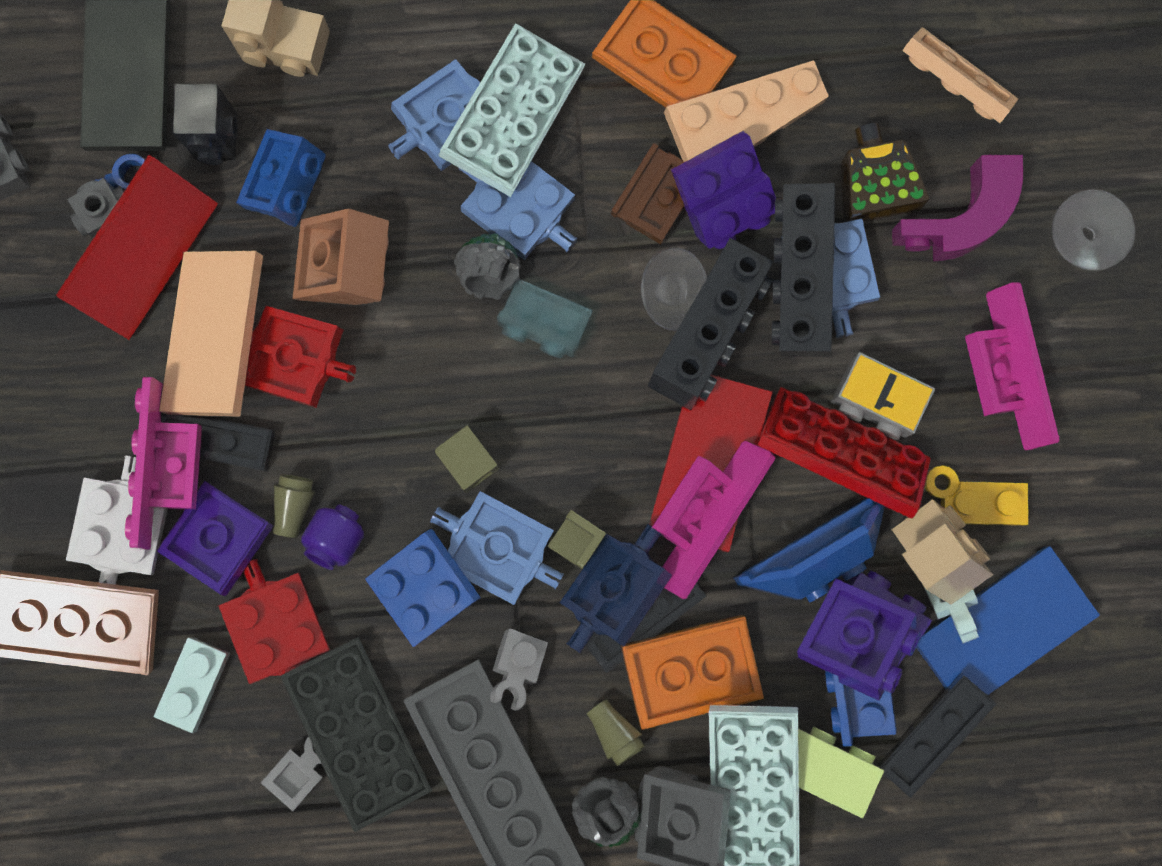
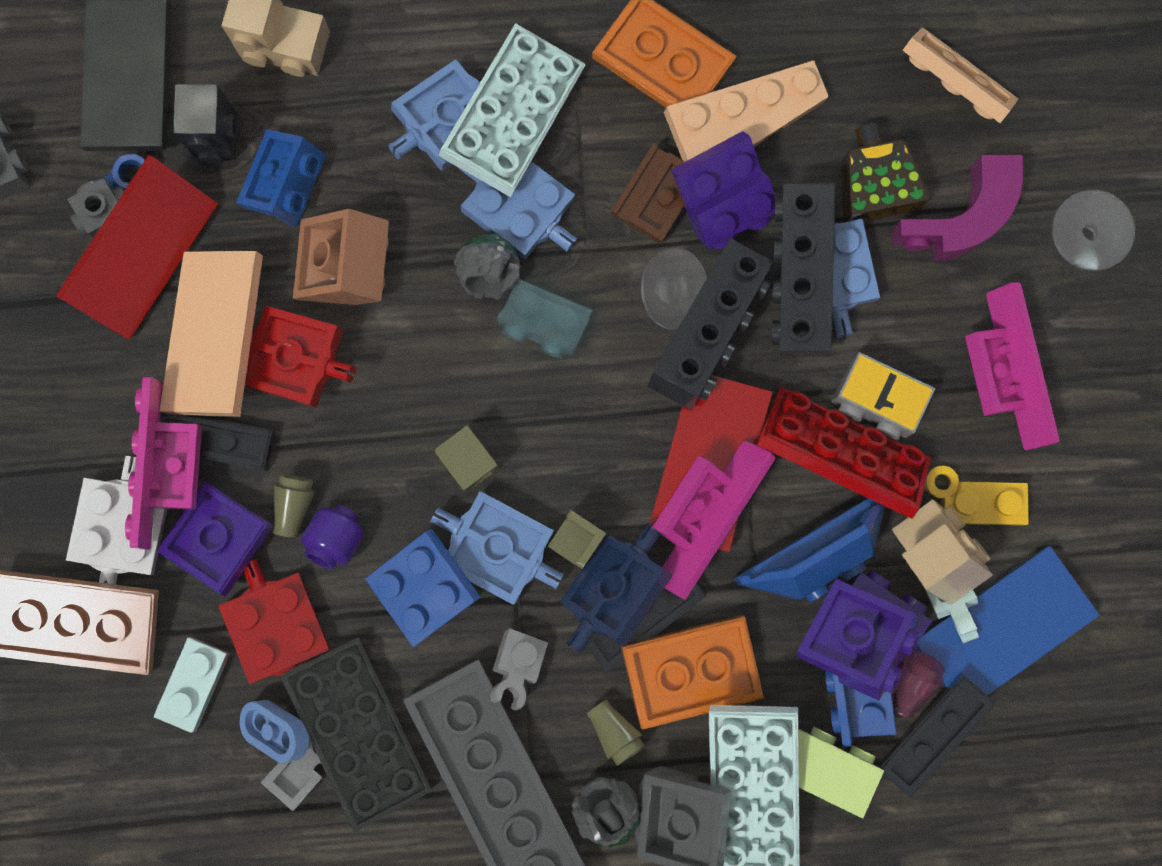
none -> medium blue plate [240,700,309,763]
none -> clear pink cone [893,652,945,718]

